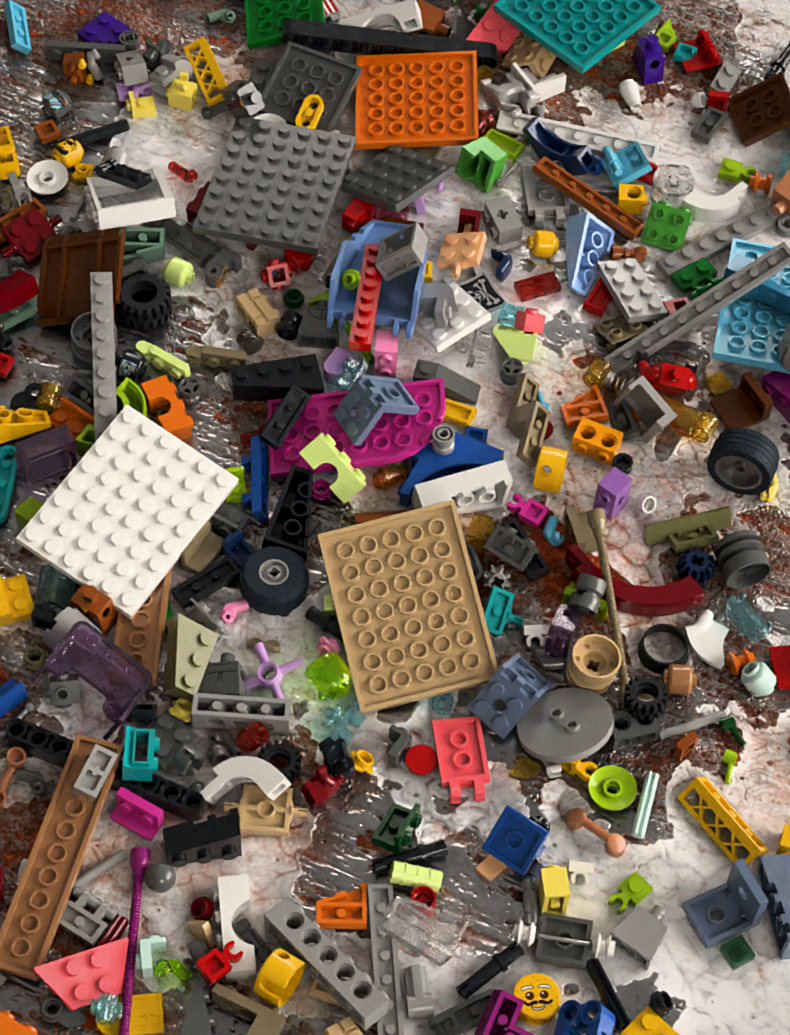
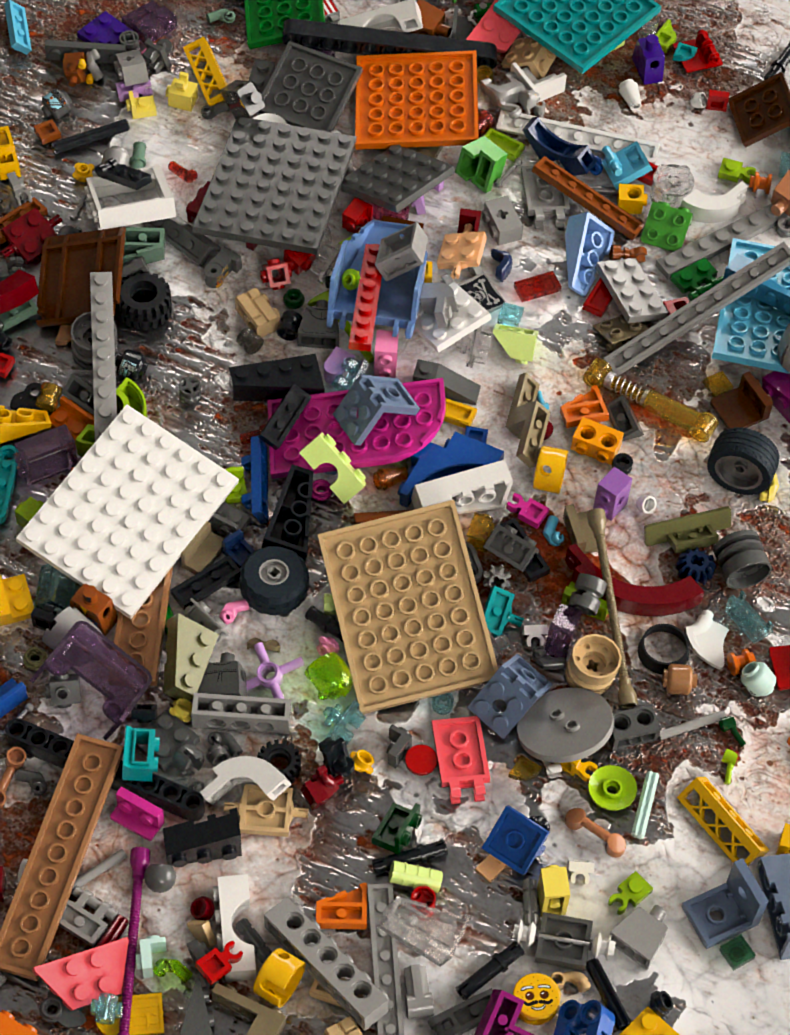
white dish [27,160,68,195] -> none
yellow head [52,138,84,169] -> none
light grey hinge [71,744,118,802] -> none
yellowish green hinge [136,340,192,380] -> none
orange arch [141,375,194,441] -> none
light grey brick [148,54,195,88] -> none
yellowish green head [162,257,195,288] -> none
dark tan hinge [185,345,247,368] -> none
clear red wheel [236,722,270,753] -> none
yellow plate [295,94,324,129] -> none
light grey wheel [432,424,455,456] -> none
dark grey wheel [500,358,523,385] -> none
coral plate [514,308,546,333] -> none
yellow head [527,229,559,258] -> none
light grey panel [613,375,677,444] -> none
black tyre [623,674,668,721] -> none
red torso [632,350,698,397] -> none
dark orange plate [672,730,699,761] -> none
dark grey plate [690,106,728,145] -> none
light grey hinge [707,52,744,92] -> none
none -> medium nougat tile [55,325,71,346]
none -> clear purple plate [121,0,177,46]
none -> sand green pin [129,141,146,169]
none -> tan arm [550,971,591,993]

